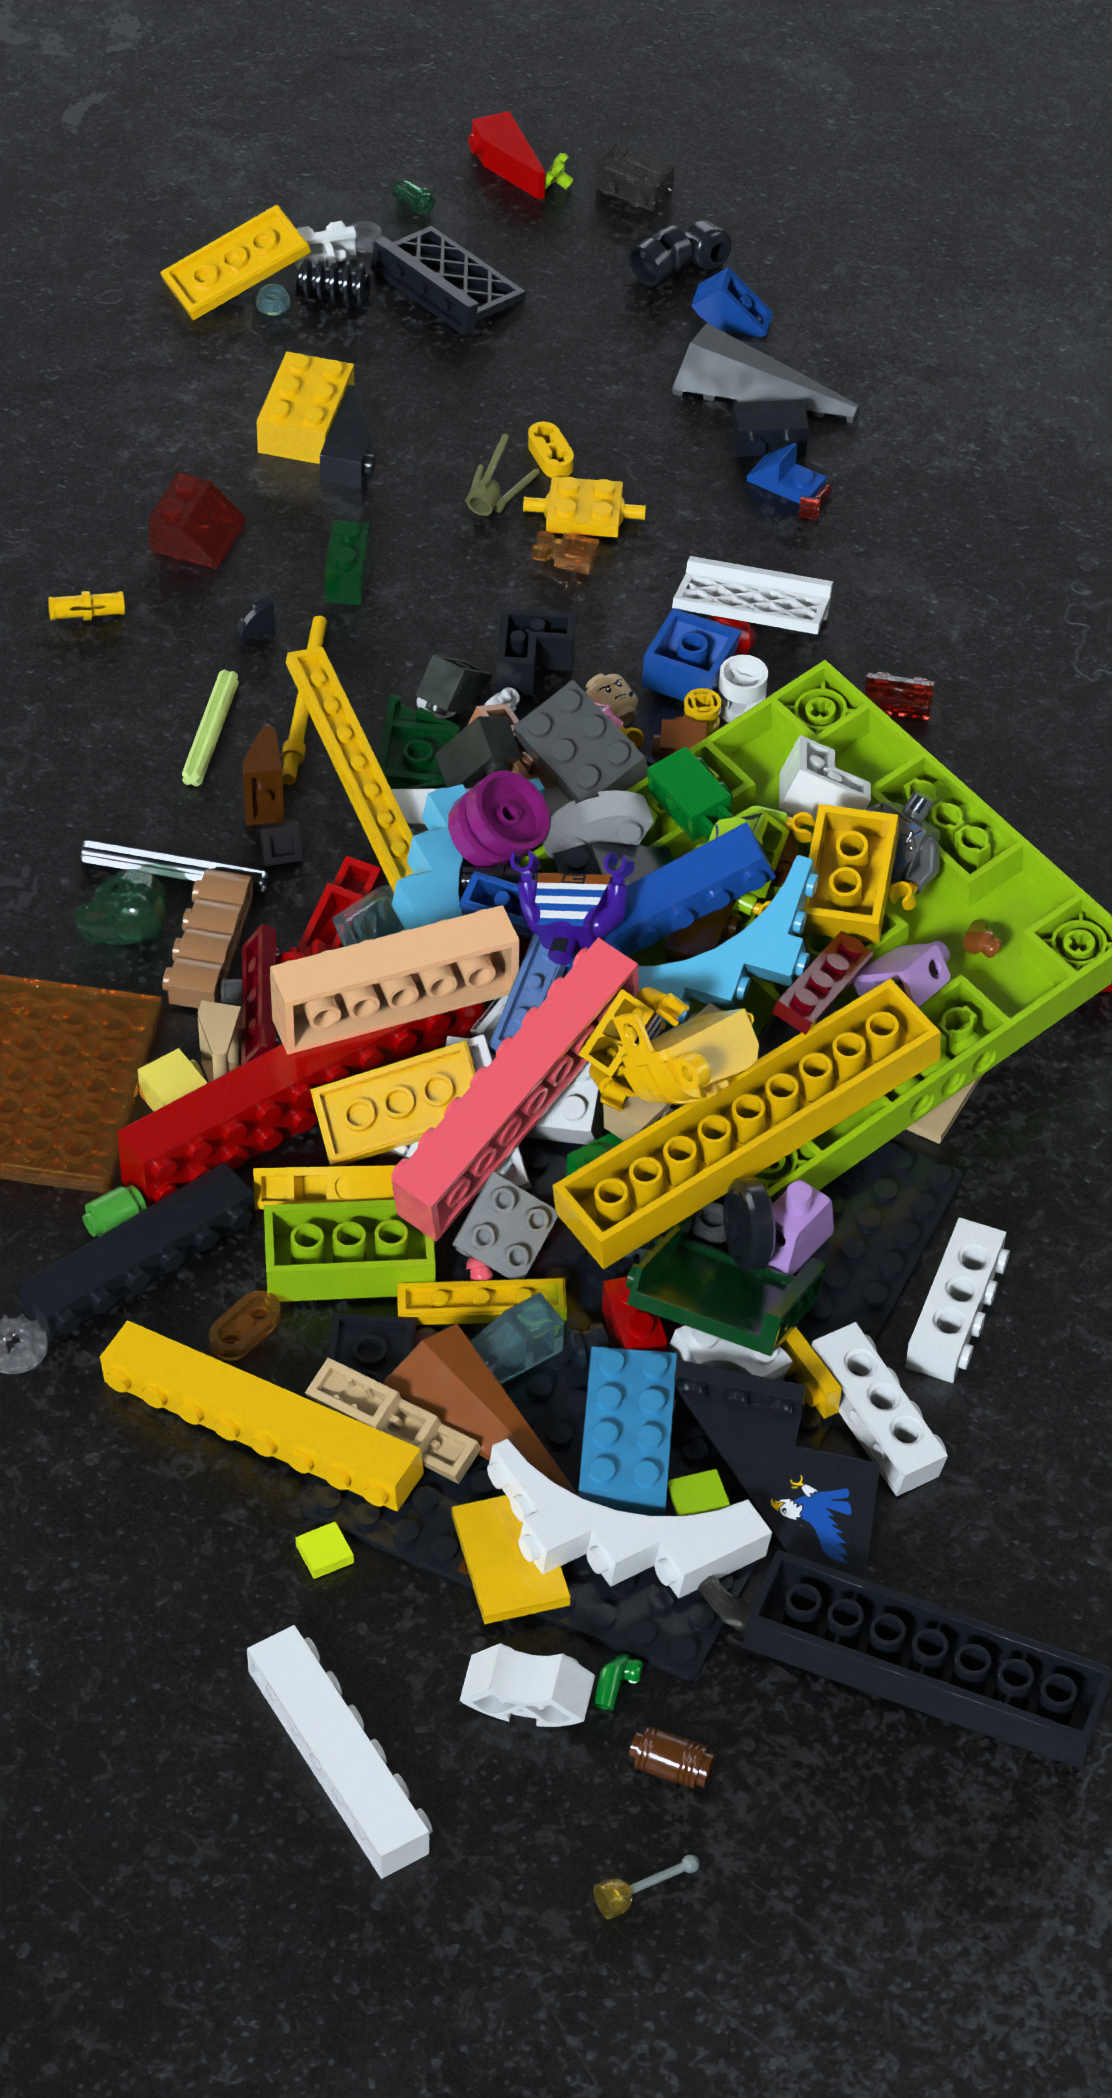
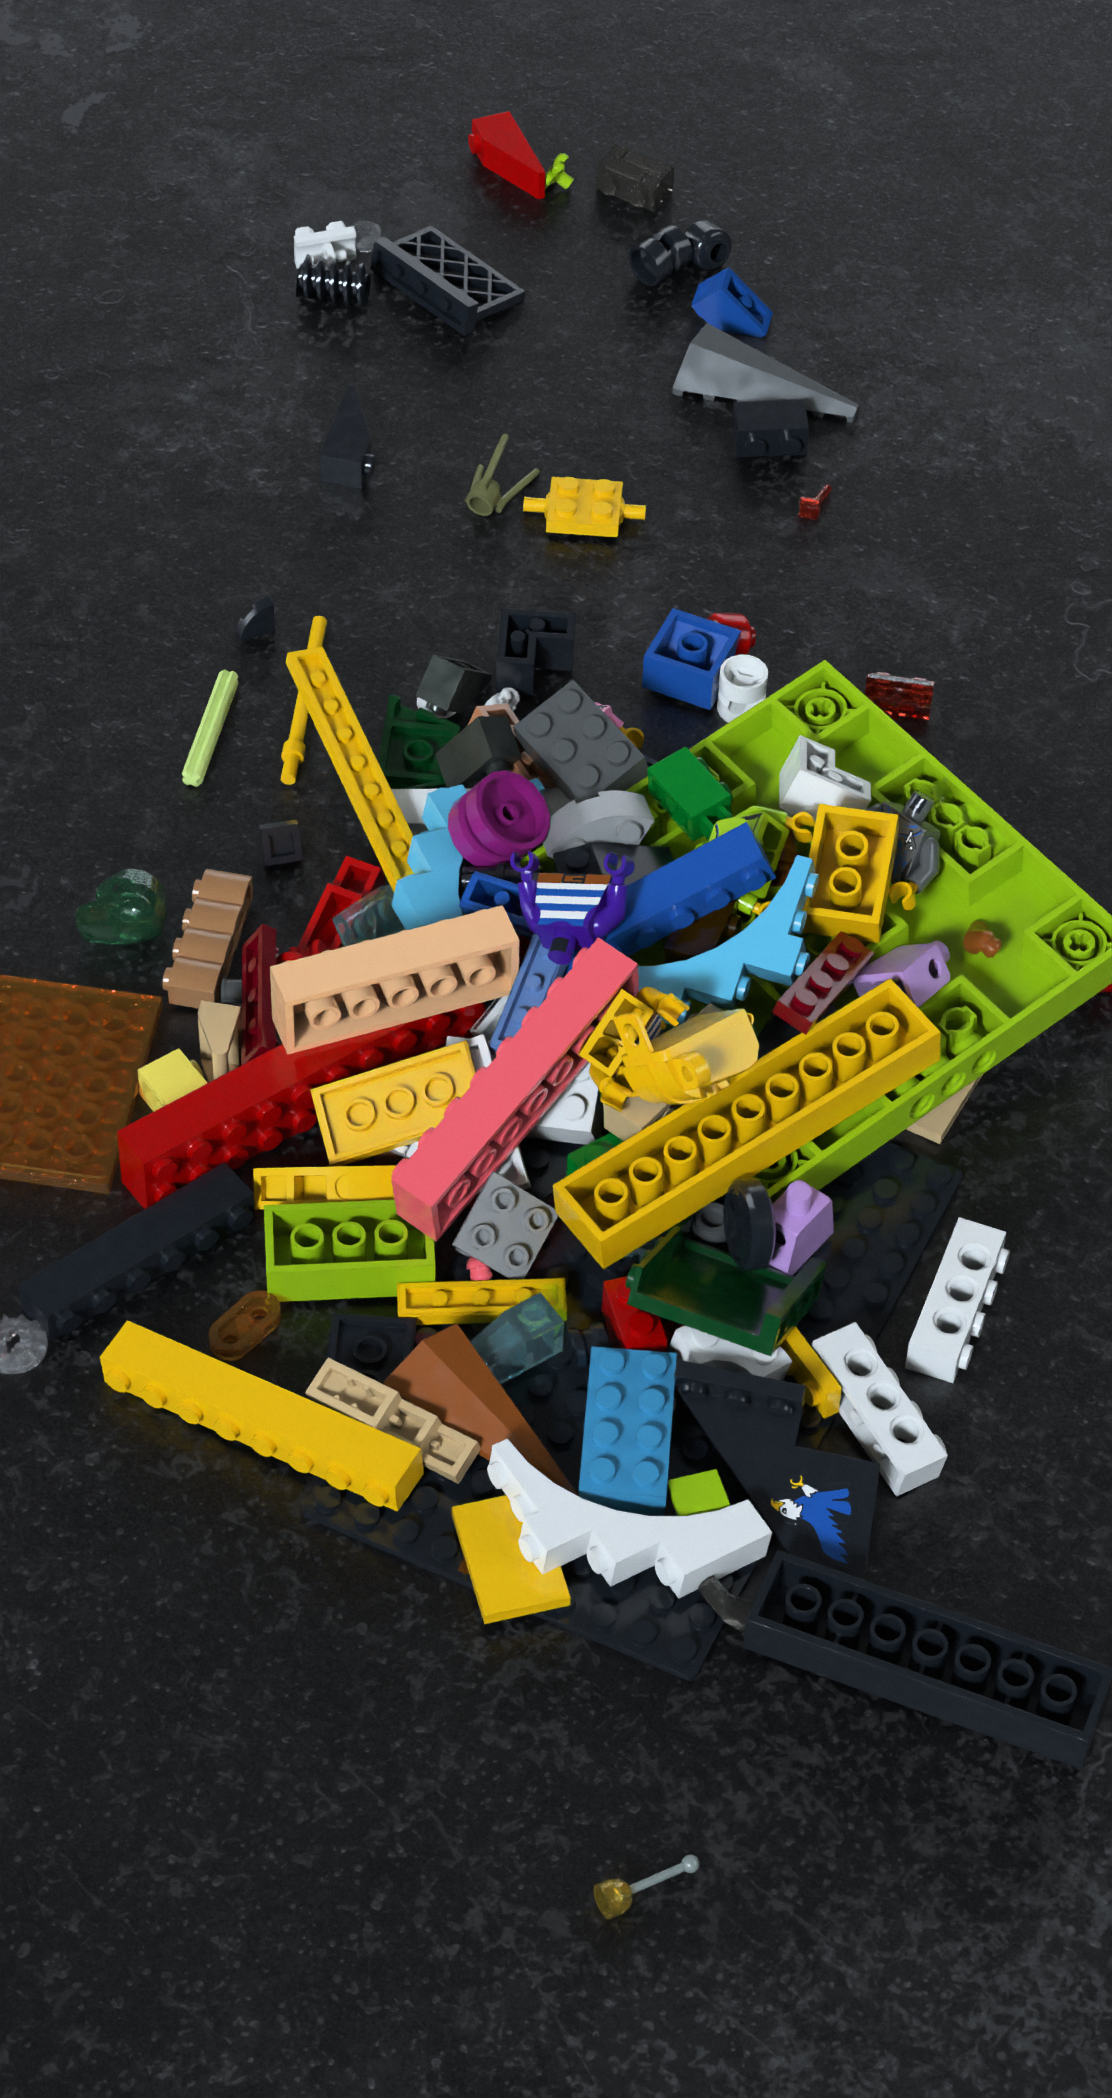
yellow pin [48,591,125,620] -> none
axle [80,840,269,893] -> none
bright green brick [82,1185,147,1237] -> none
clear red slope [148,472,246,569] -> none
yellow tile [160,205,311,321] -> none
reddish brown tile [242,726,284,826] -> none
white brick [247,1625,433,1879] -> none
clear light blue plate [256,284,290,316] -> none
yellow brick [257,351,354,464] -> none
neon yellow tile [295,1522,354,1579] -> none
dark green brick [324,520,370,606] -> none
clear green pin [393,177,435,214] -> none
white brick [460,1643,595,1727] -> none
yellow beam [528,421,574,478] -> none
clear orange plate [532,531,599,574] -> none
tan head [585,673,638,727] -> none
green arm [592,1655,643,1711] -> none
reddish brown head [629,1725,716,1790] -> none
dark orange brick [652,716,707,761] -> none
white fence [672,556,833,634] -> none
yellow wheel [684,688,721,738] -> none
blue slope [746,443,827,508] -> none

